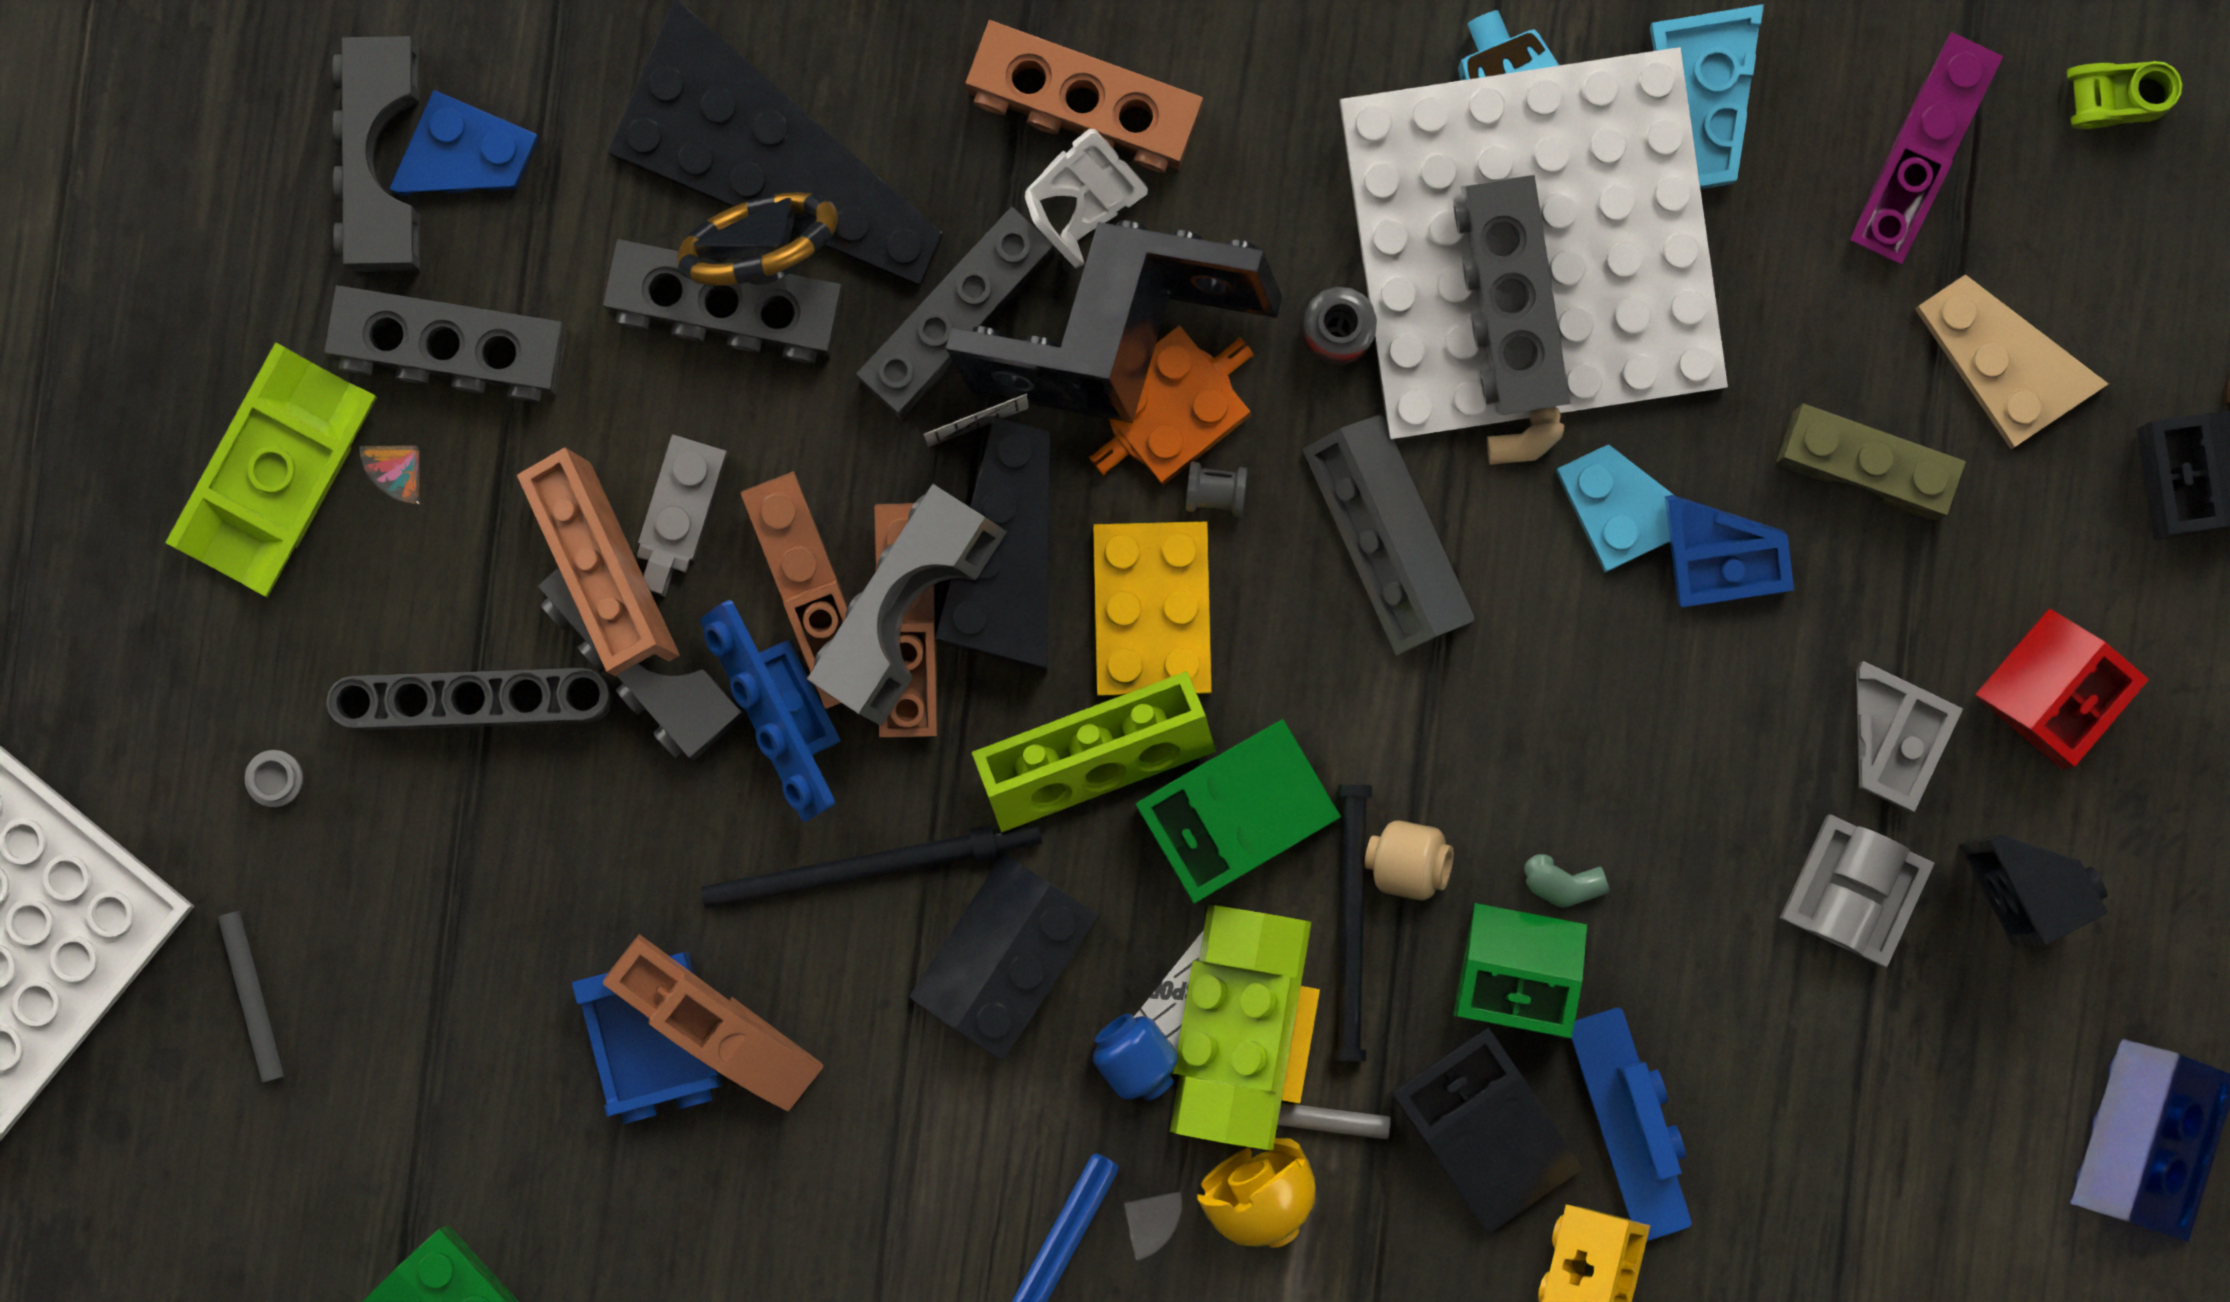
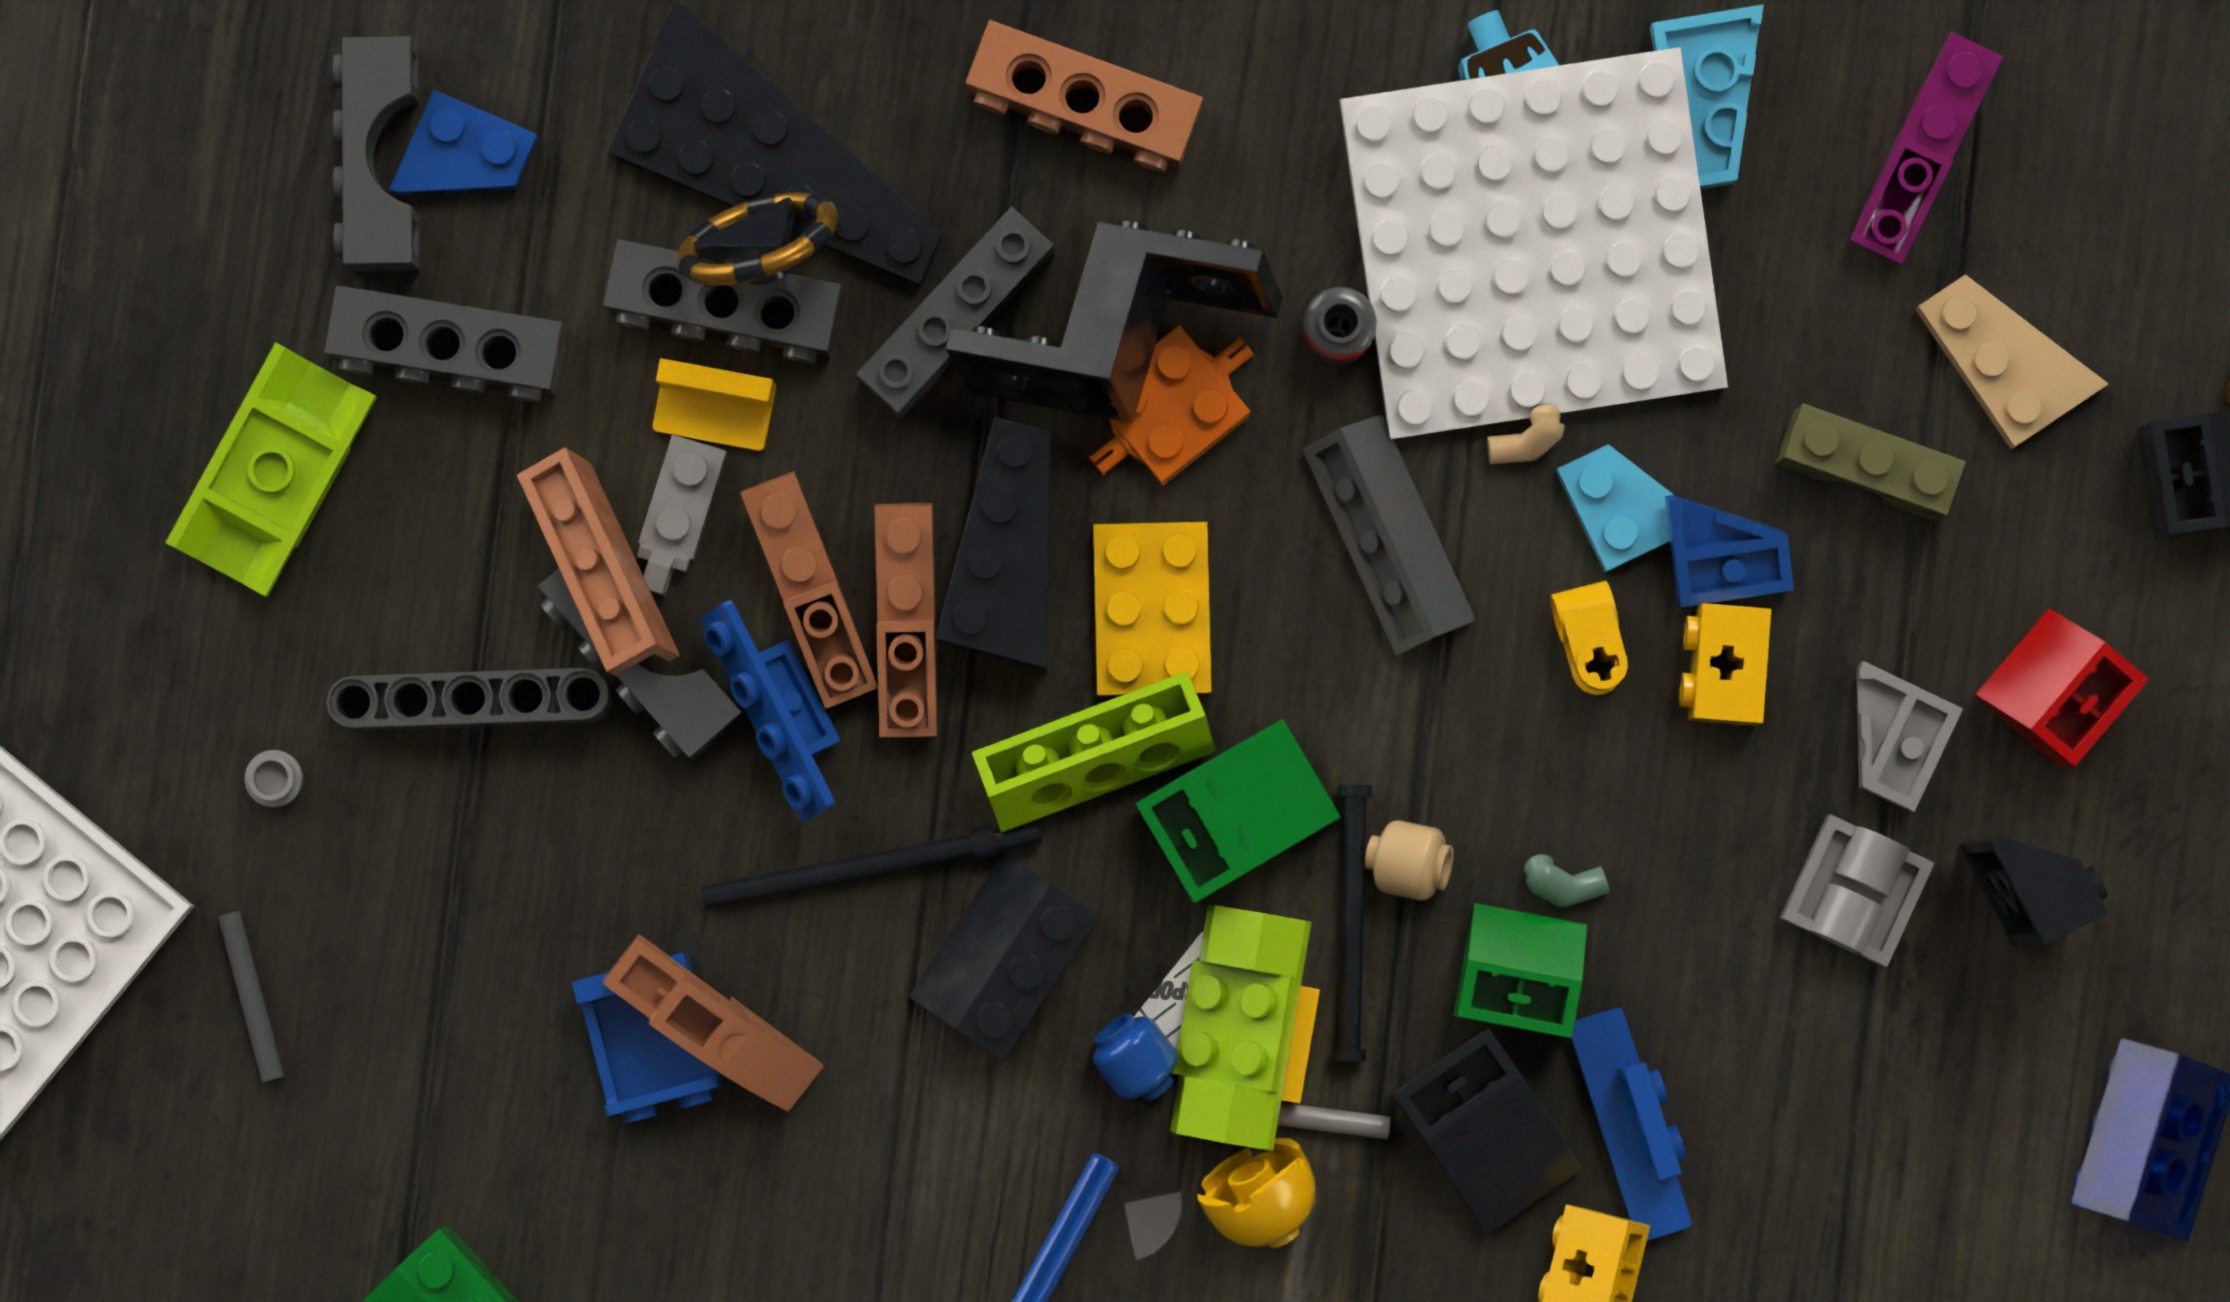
clear tile [360,446,419,504] -> none
arch [807,484,1007,726] -> none
white sticker [924,394,1029,447] -> none
white piece [1025,129,1148,269] -> none
dark grey bush [1185,462,1248,518] -> none
dark grey brick [1453,175,1570,415] -> none
lime piece [2067,61,2182,129] -> none
none -> yellow panel [652,358,777,452]
none -> yellow piece [1550,580,1628,696]
none -> yellow brick [1679,603,1771,726]

